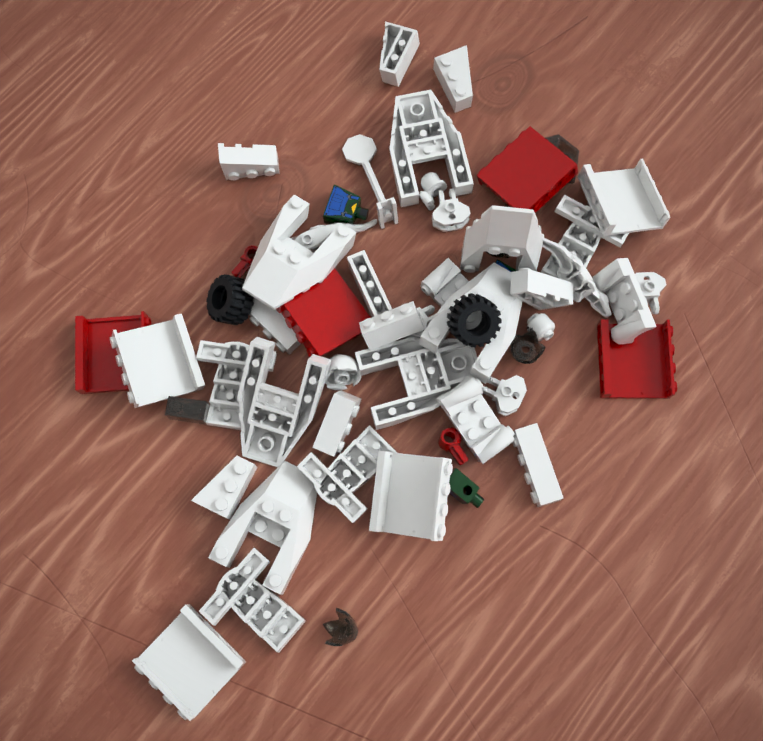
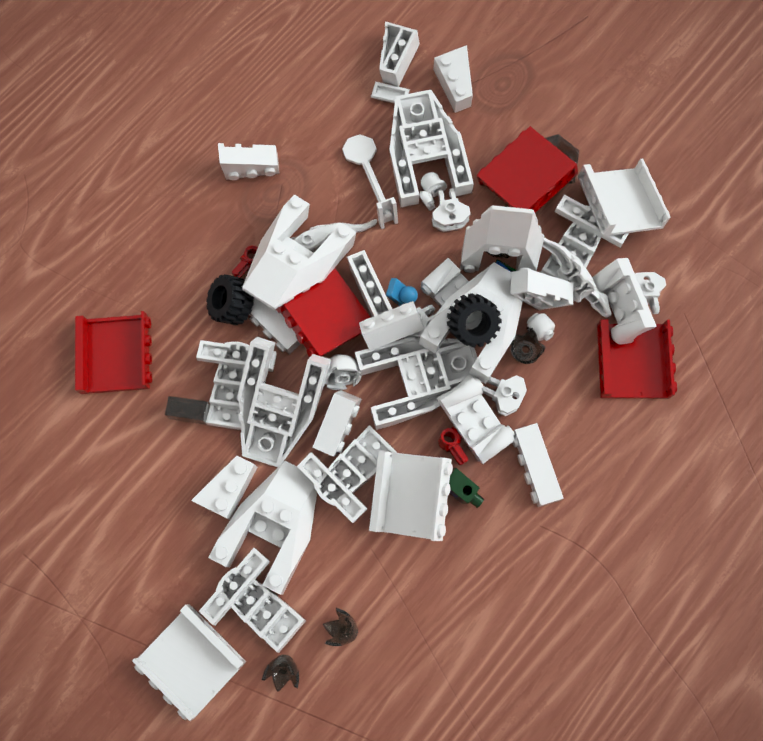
white panel [110,314,205,408] -> none
torso [323,185,369,224] -> none
none -> clear smoke piece [262,655,299,692]
none -> white tile [371,81,410,103]
none -> dark azure tile [386,278,418,306]

